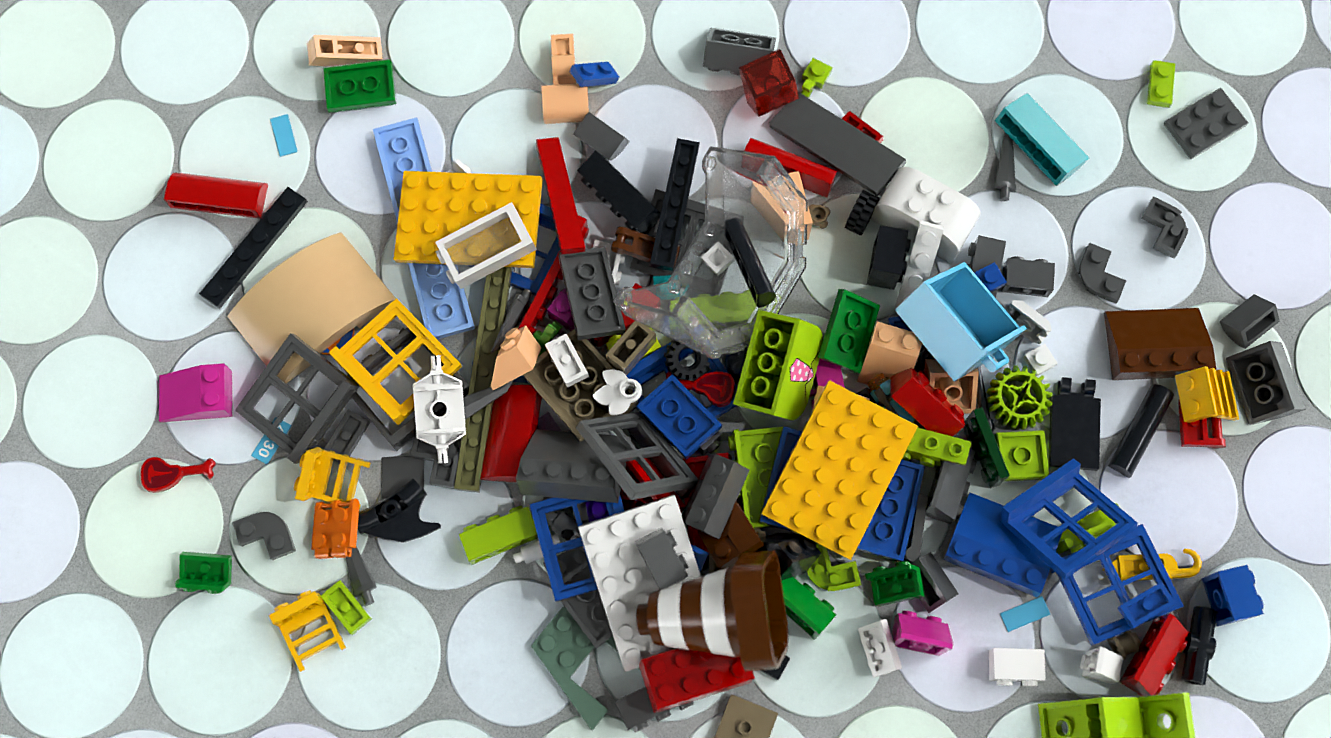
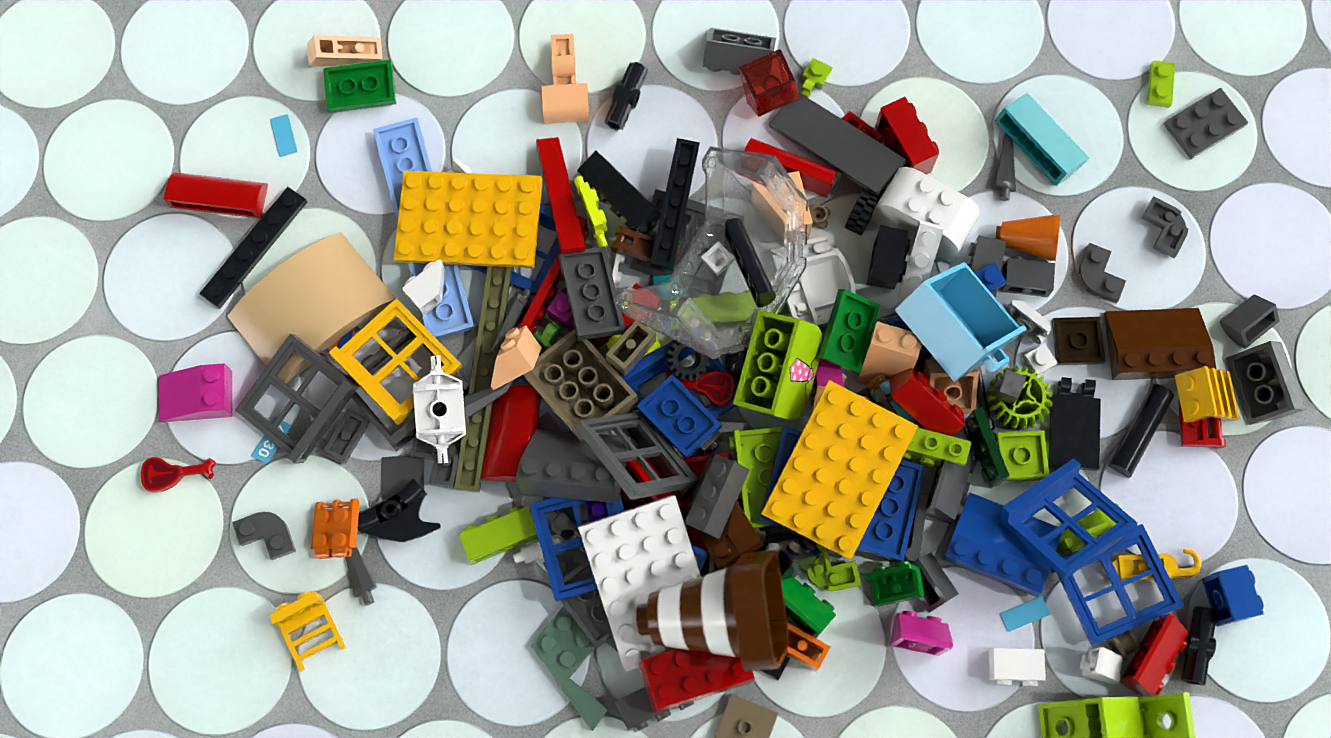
green bracket [175,552,232,594] -> none
yellow plate [294,447,371,509] -> none
lime plate [321,580,372,635] -> none
window [435,202,537,289] -> none
white plate [545,334,589,387] -> none
blue plate [570,61,619,87] -> none
dark grey brick [573,112,630,160] -> none
white plate [593,369,642,415] -> none
dark grey brick [635,528,689,590] -> none
white bracket [858,619,902,677] -> none
blue plate [1118,582,1176,630] -> none
none -> white slope [402,259,445,316]
none -> neon yellow plate [573,176,609,249]
none -> black piece [605,62,648,131]
none -> white slope [770,236,856,327]
none -> orange brick [786,623,831,672]
none -> red brick [875,97,939,175]
none -> flat silver plate [994,370,1026,405]
none -> orange cone [995,214,1061,261]
none -> dark brown tile [1052,317,1106,365]

